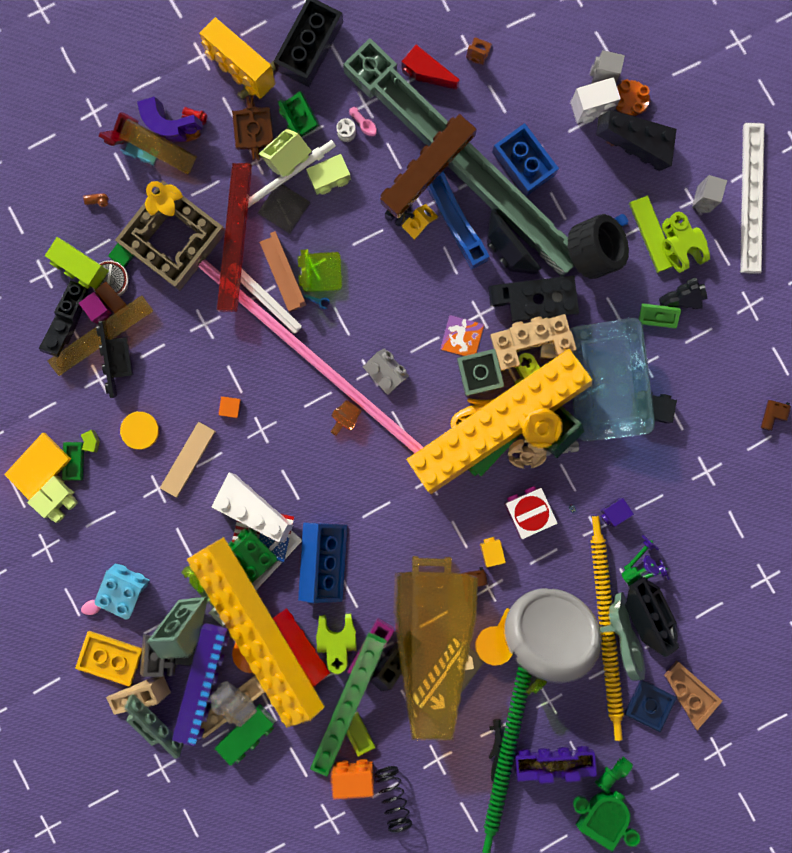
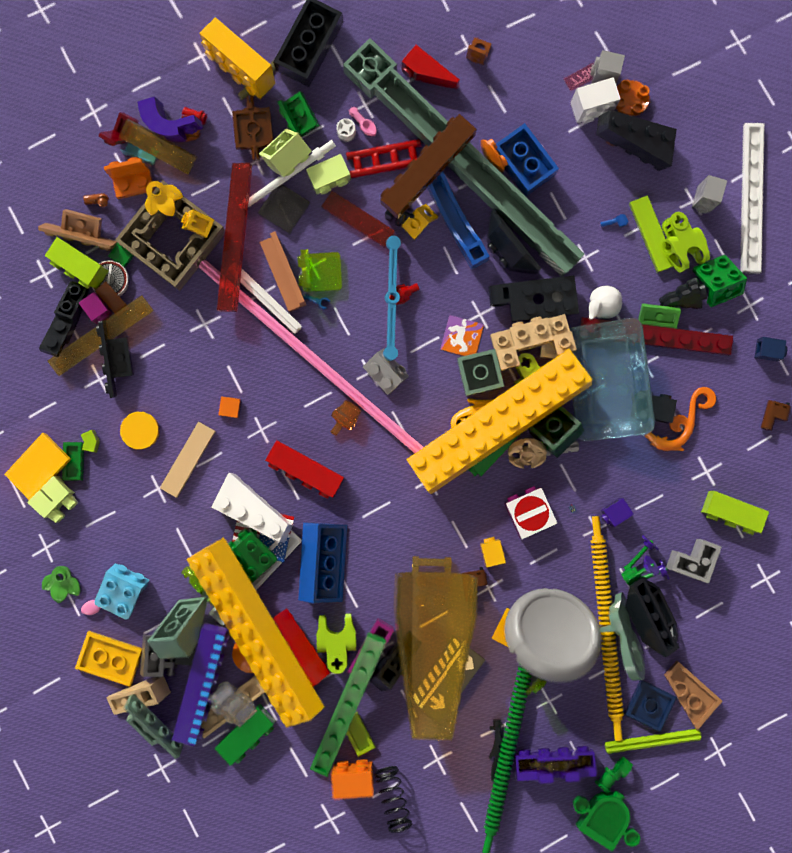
yellow tile [475,626,513,666] -> none
yellow tile [522,409,562,448] -> none
black tyre [567,214,629,279] -> none
none -> medium nougat bracket [38,209,117,251]
none -> bright green plate [42,566,80,603]
none -> orange bracket [104,157,155,199]
none -> yellow bracket [181,209,214,238]
none -> red brick [265,440,345,499]
none -> clear red tile [322,191,395,248]
none -> red bar [346,139,421,178]
none -> dark azure piece [383,236,401,361]
none -> red piece [389,283,420,305]
none -> orange dish [480,139,508,173]
none -> clear pink sticker [564,62,594,91]
none -> dark red plate [579,317,733,355]
none -> white hair [589,286,622,320]
none -> lime axle [605,729,701,754]
none -> orange plant [644,387,716,451]
none -> light grey brick [666,539,721,584]
none -> green bracket [693,255,747,307]
none -> lime brick [701,491,769,535]
none -> dark blue brick [754,337,788,362]

